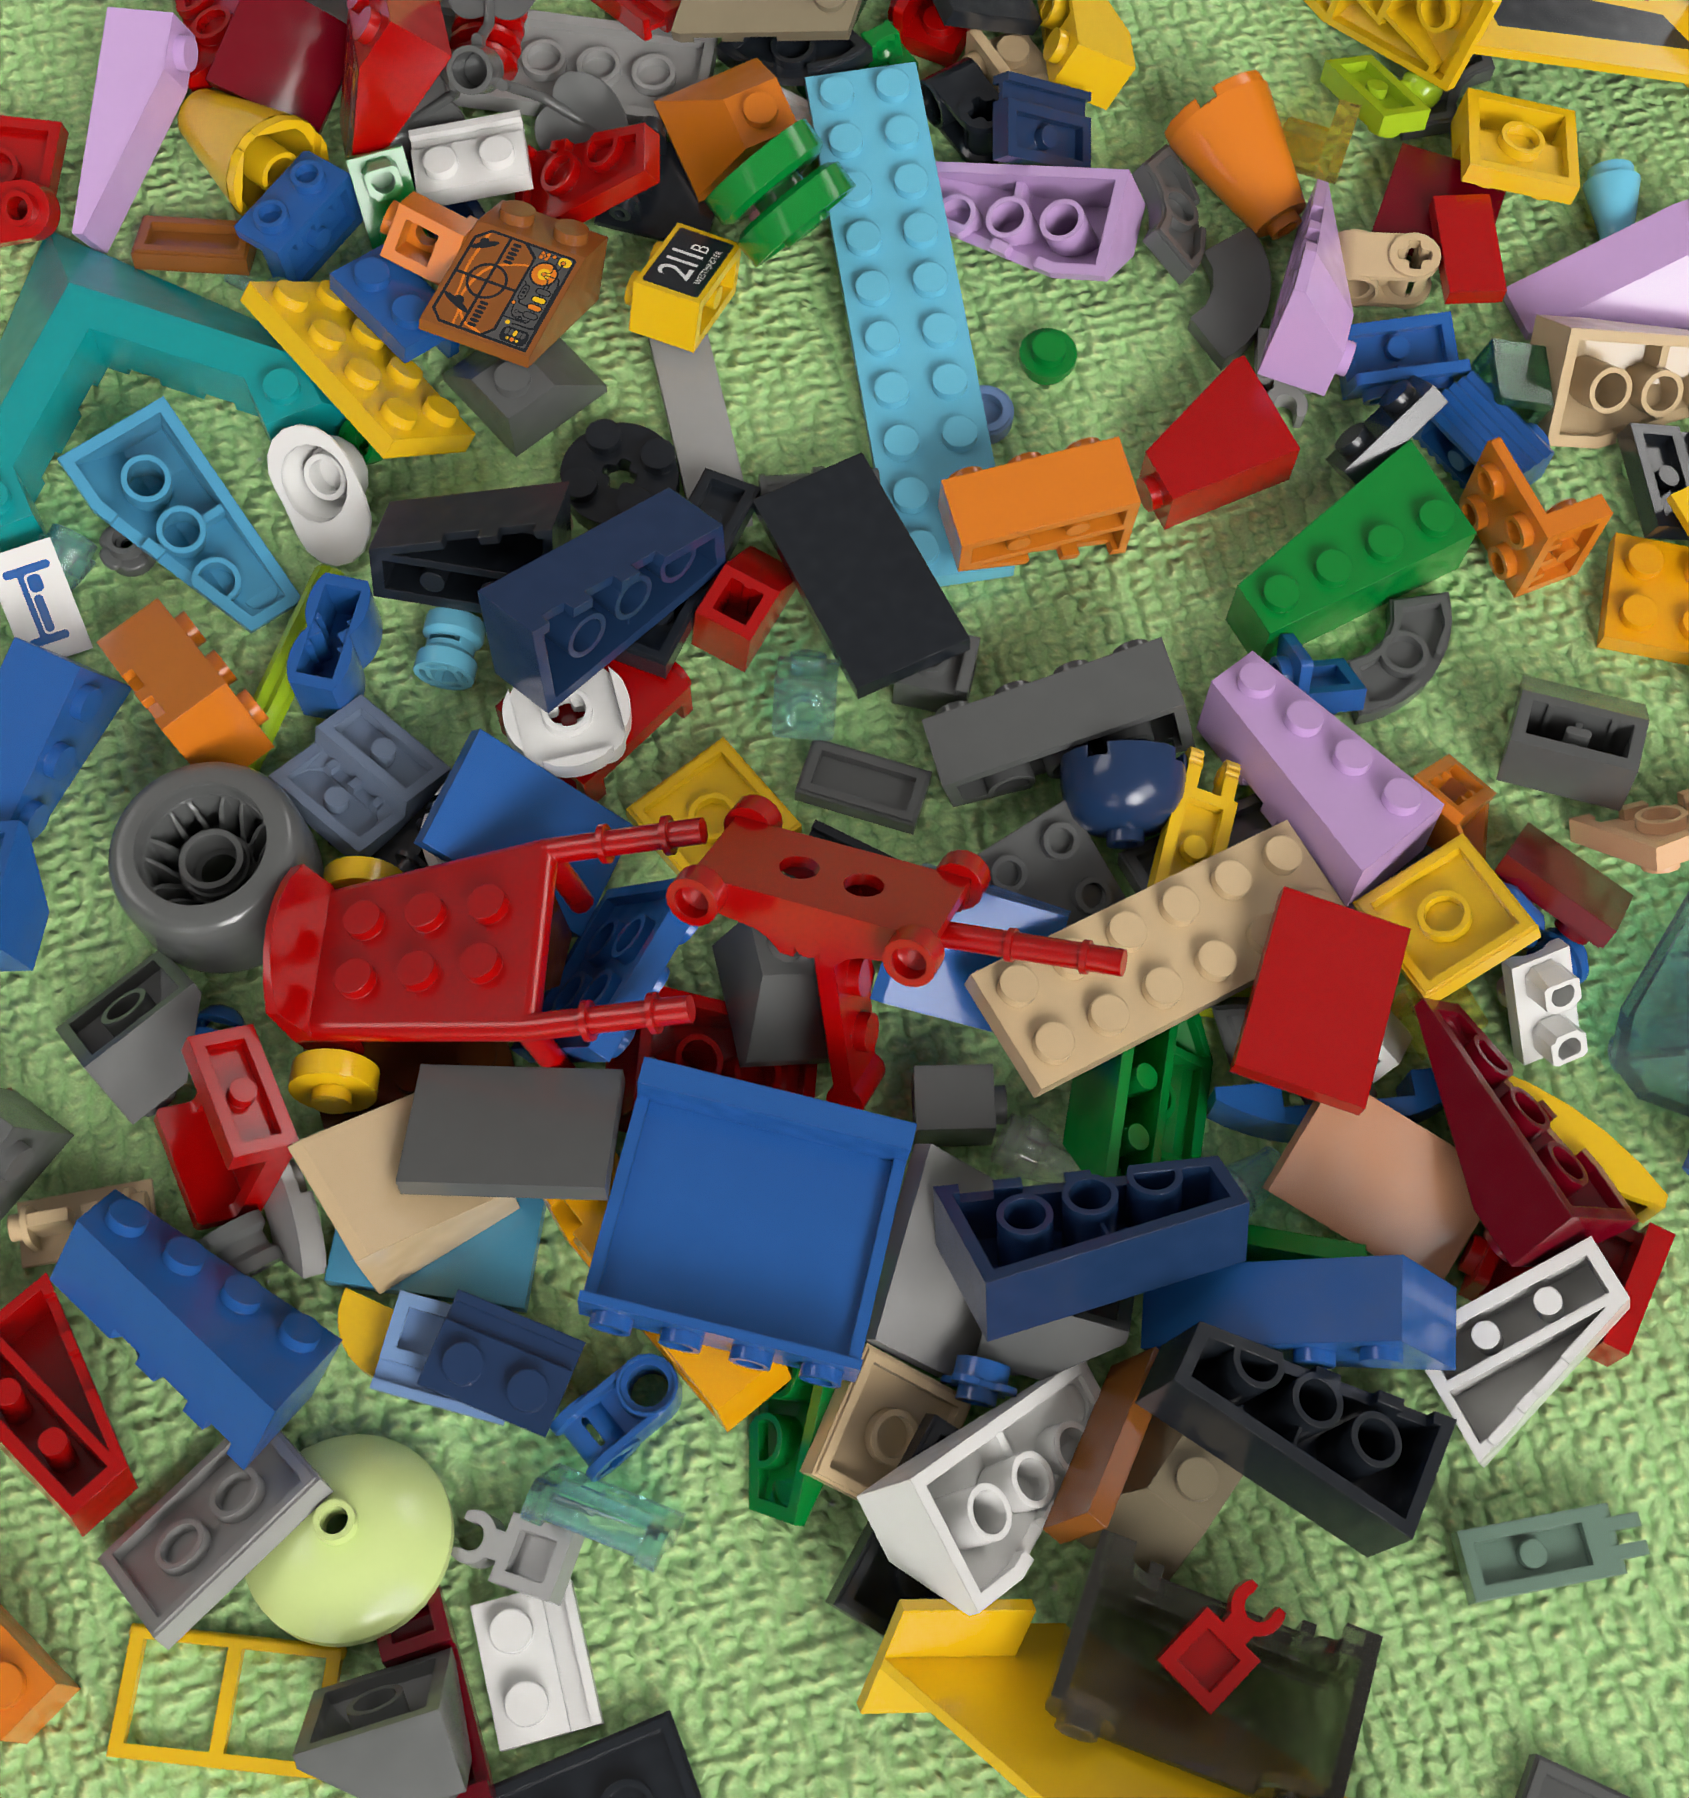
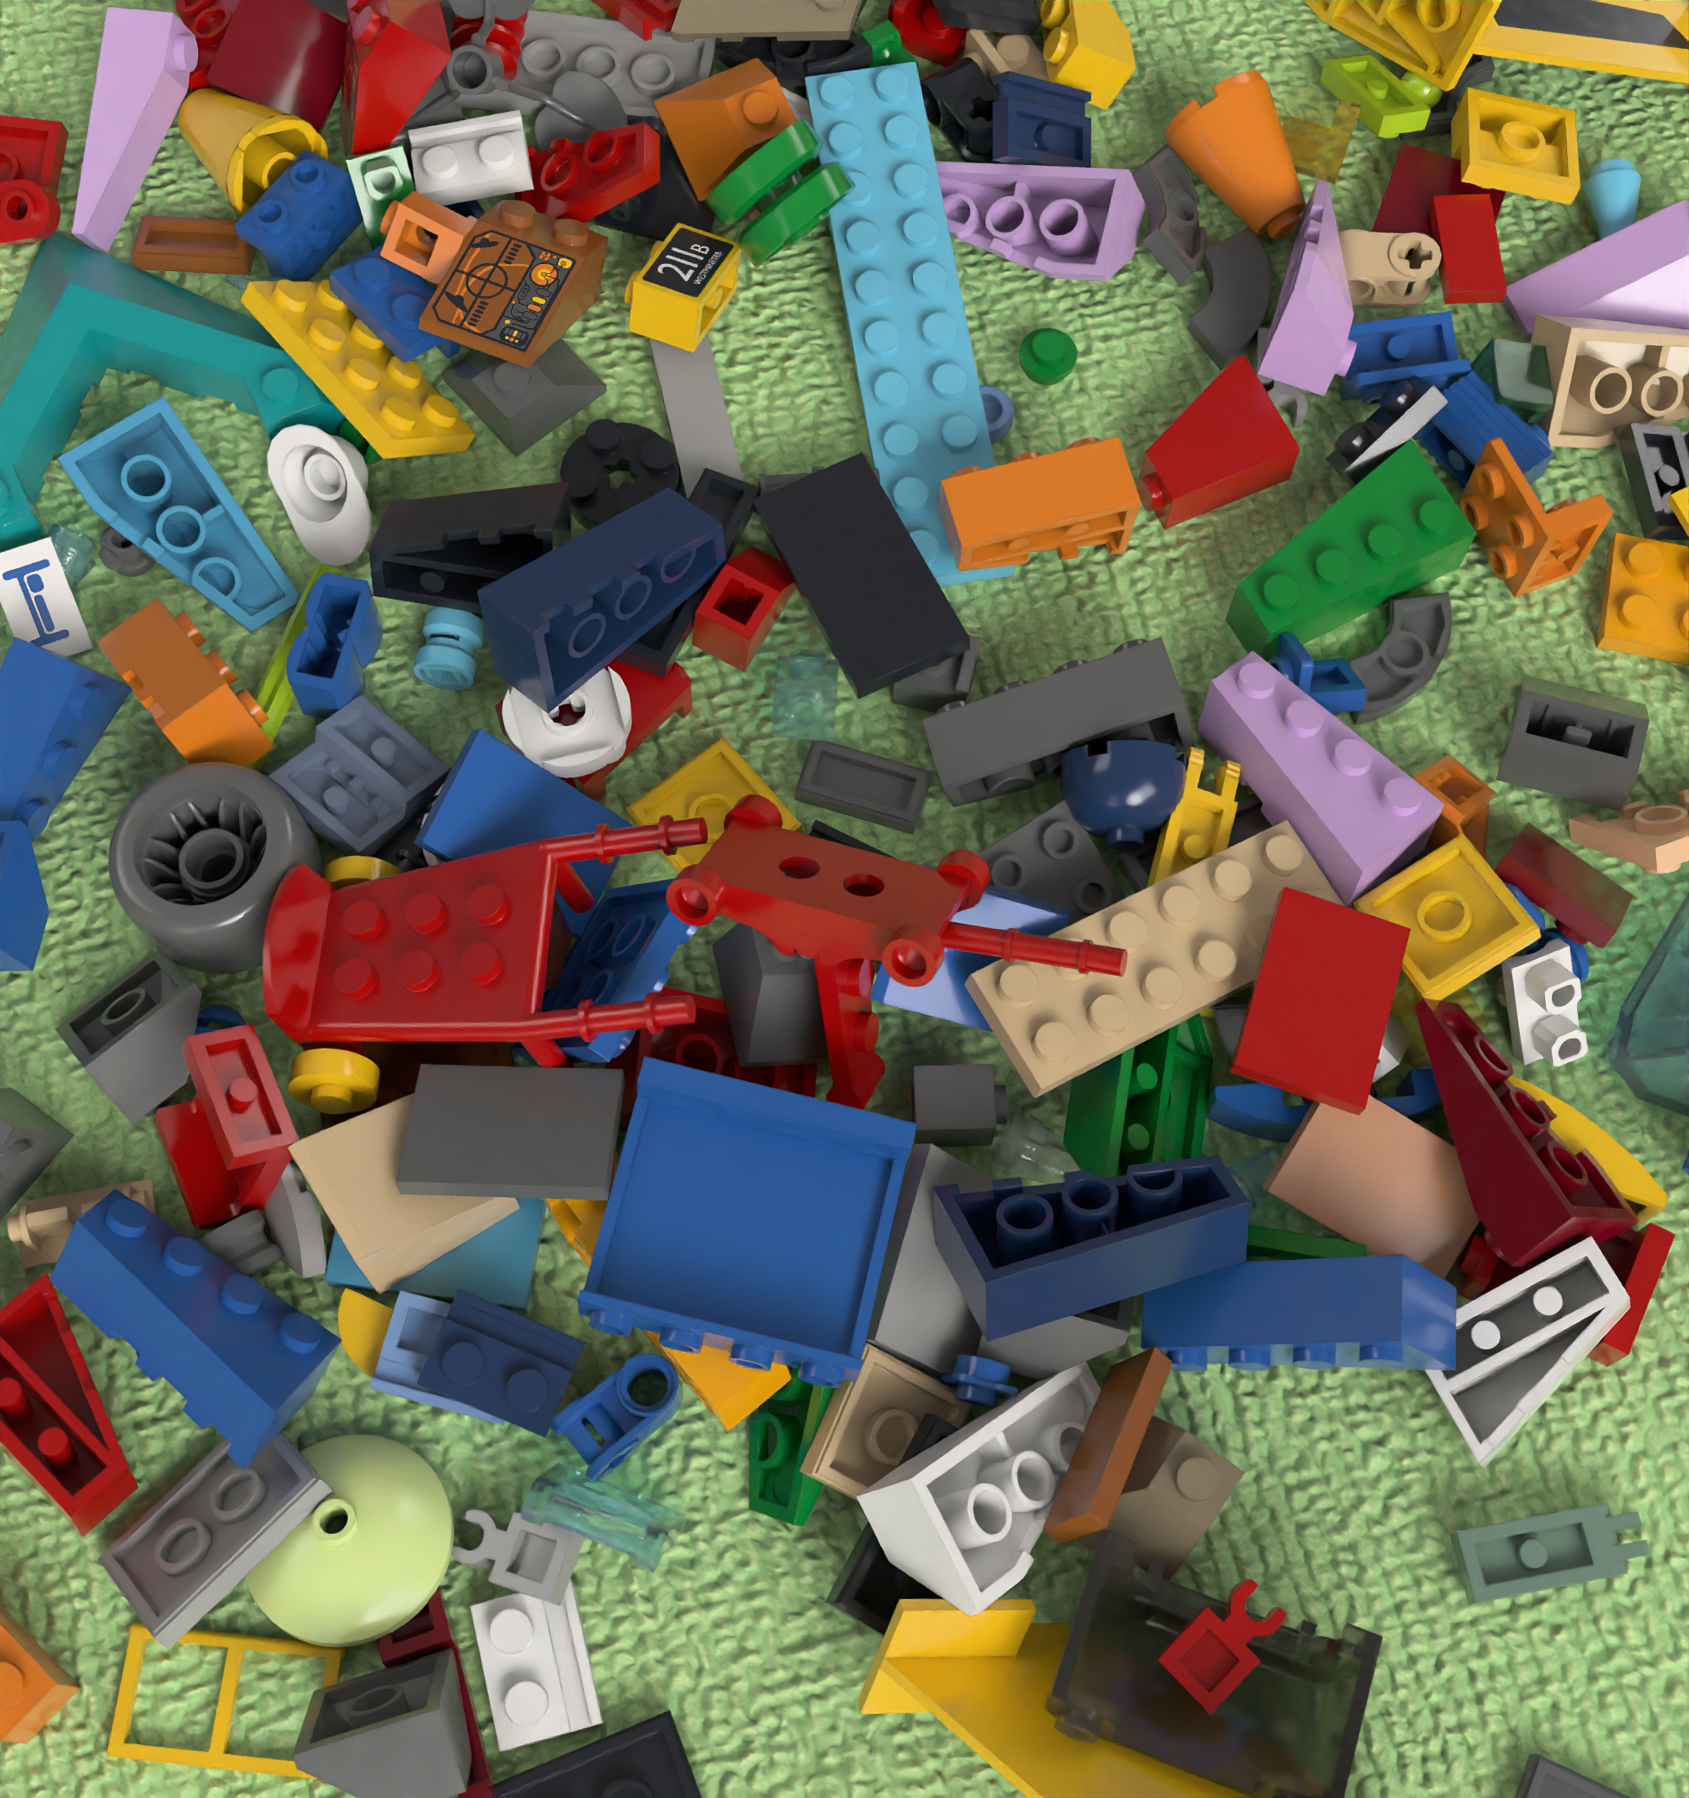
black wedge [1135,1321,1457,1558] -> none

